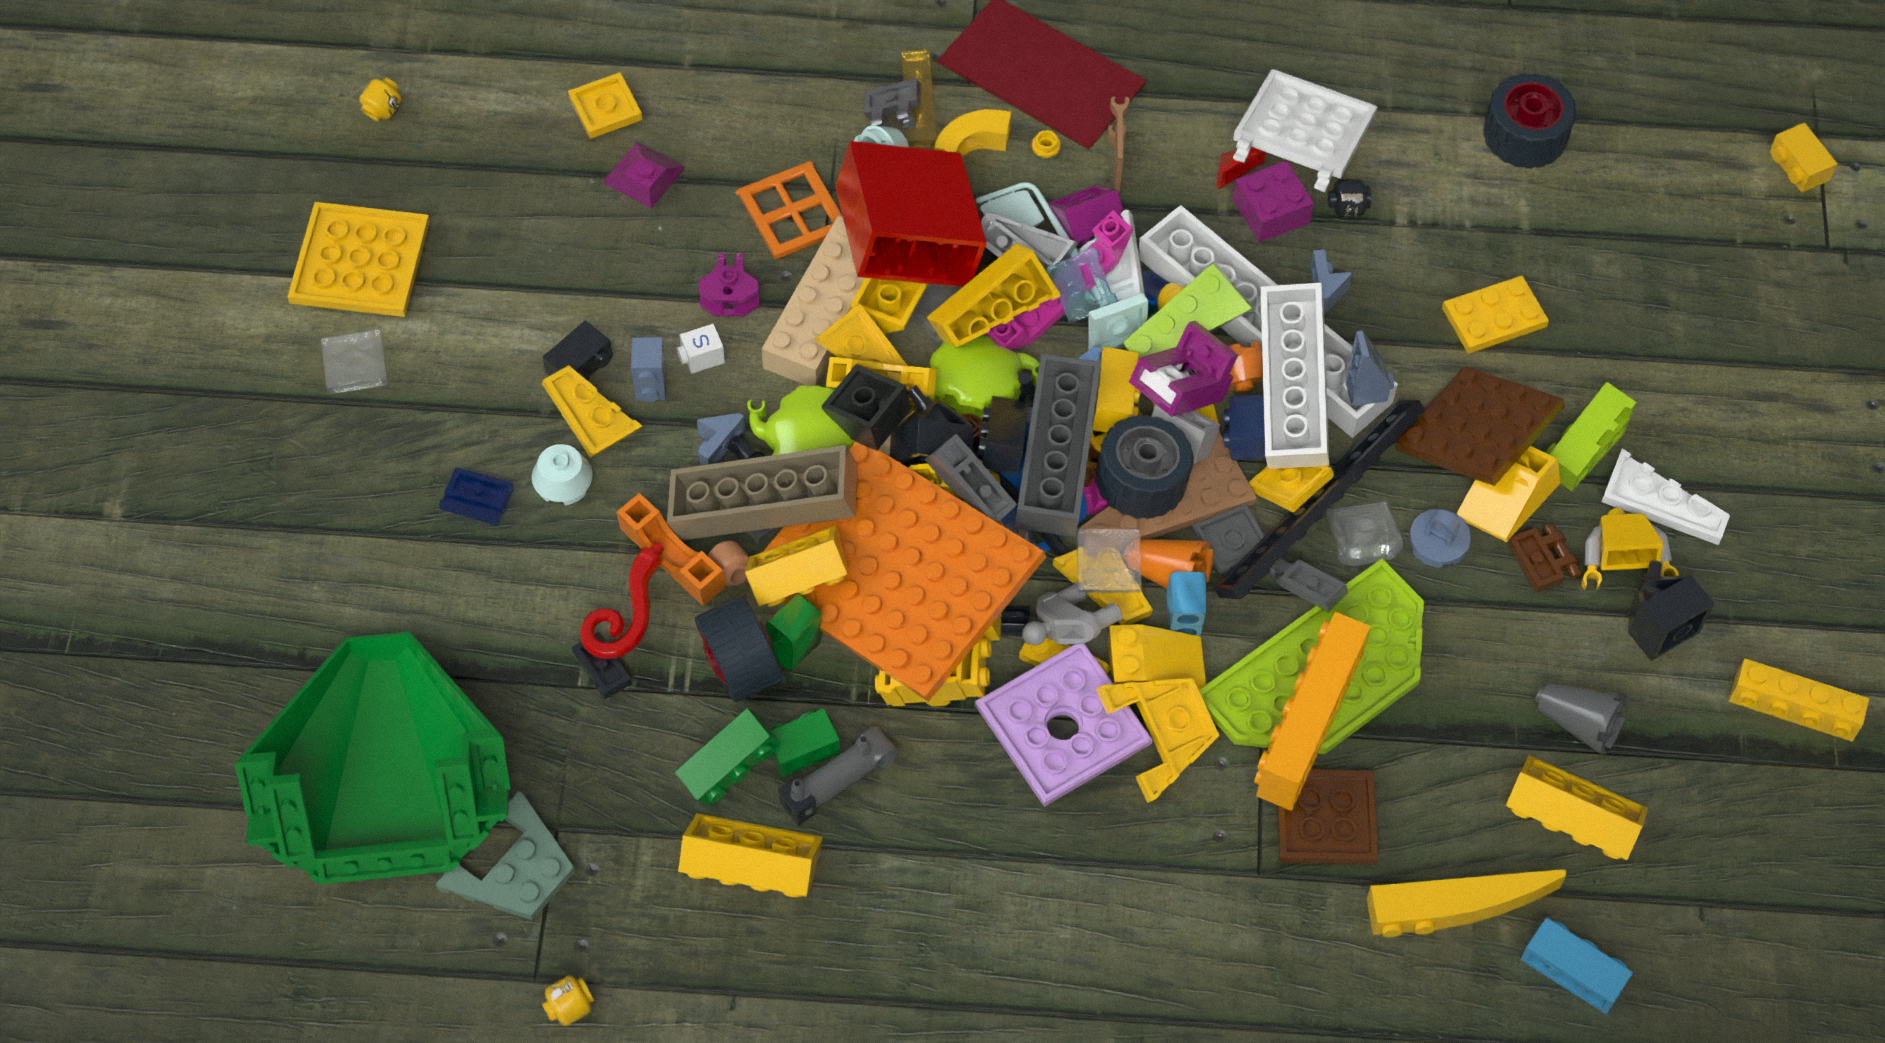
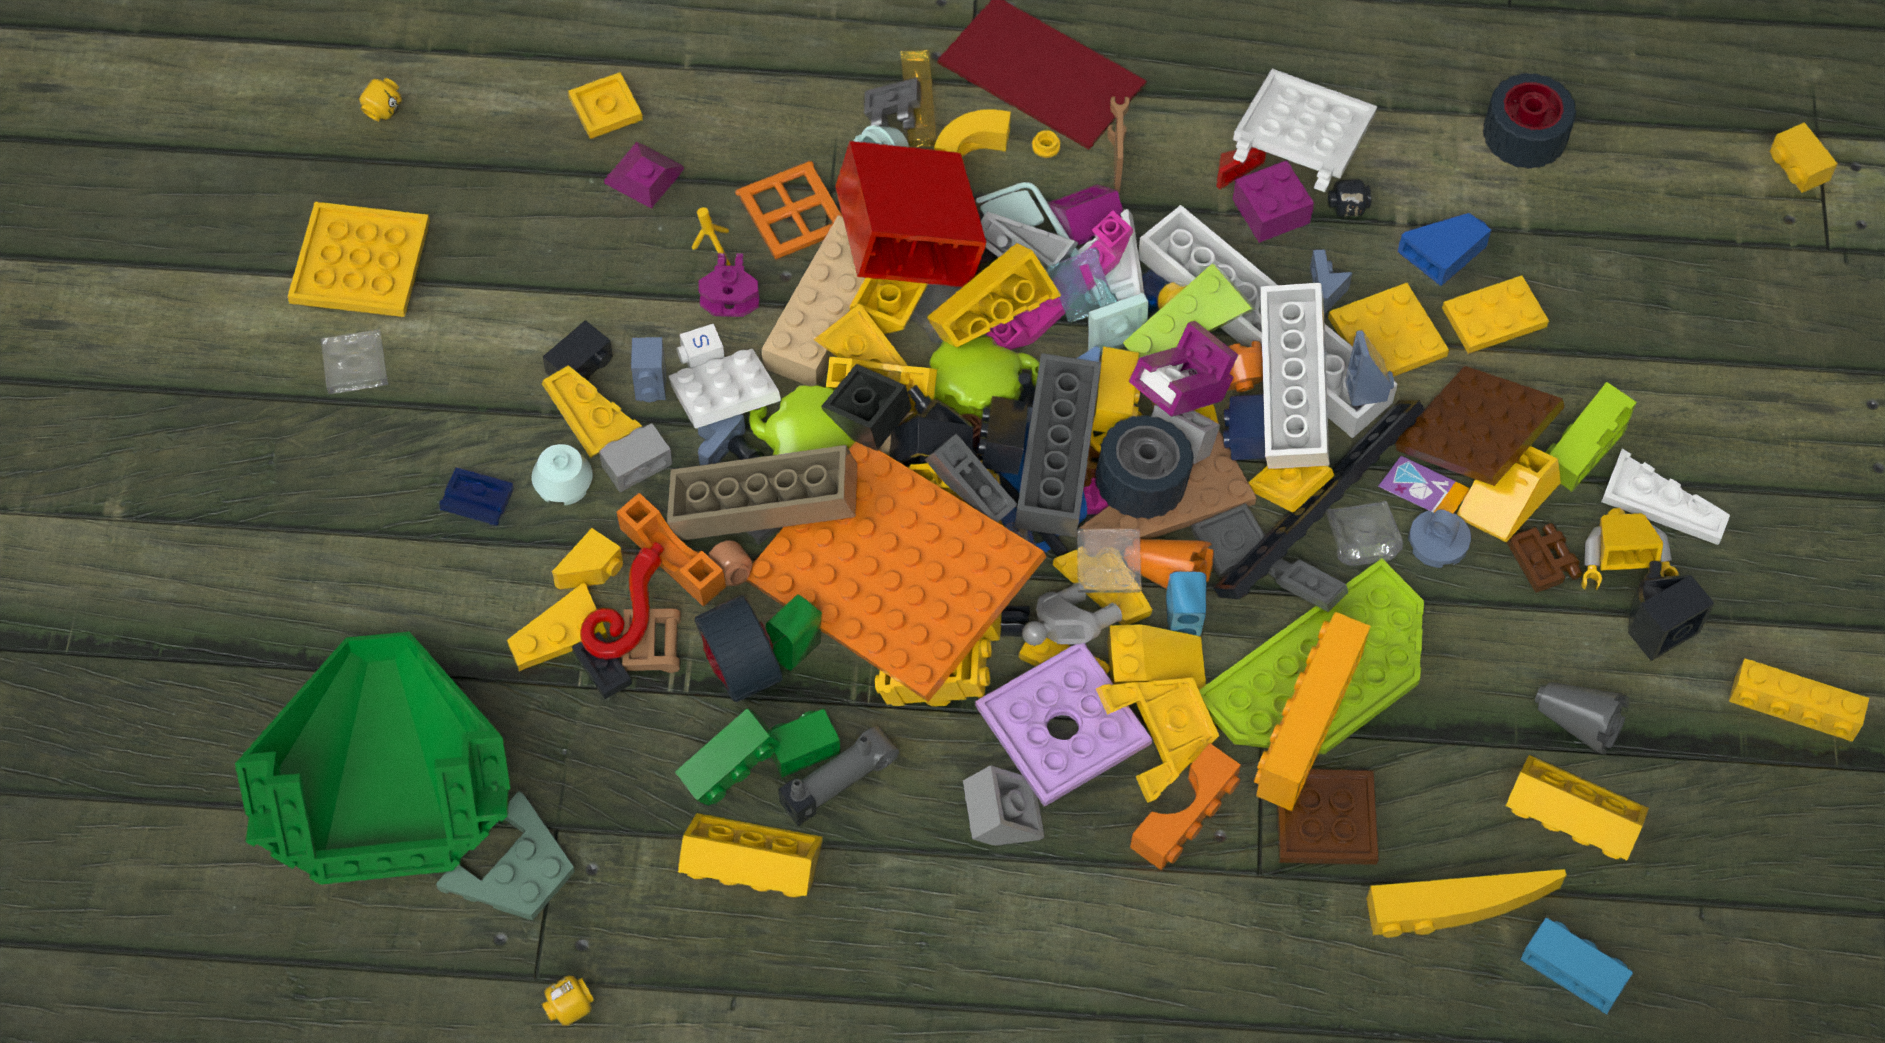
yellow slope [745,525,848,607] -> none
none -> yellow wing [507,582,608,671]
none -> yellow slope [552,528,623,590]
none -> light grey brick [599,423,672,492]
none -> medium nougat plate [622,608,681,673]
none -> white plate [668,348,781,429]
none -> yellow plant [692,207,730,266]
none -> light grey slope [963,765,1044,846]
none -> orange arch [1130,743,1241,870]
none -> yellow plate [1328,283,1449,377]
none -> sticker [1378,456,1470,514]
none -> blue slope [1397,213,1491,286]

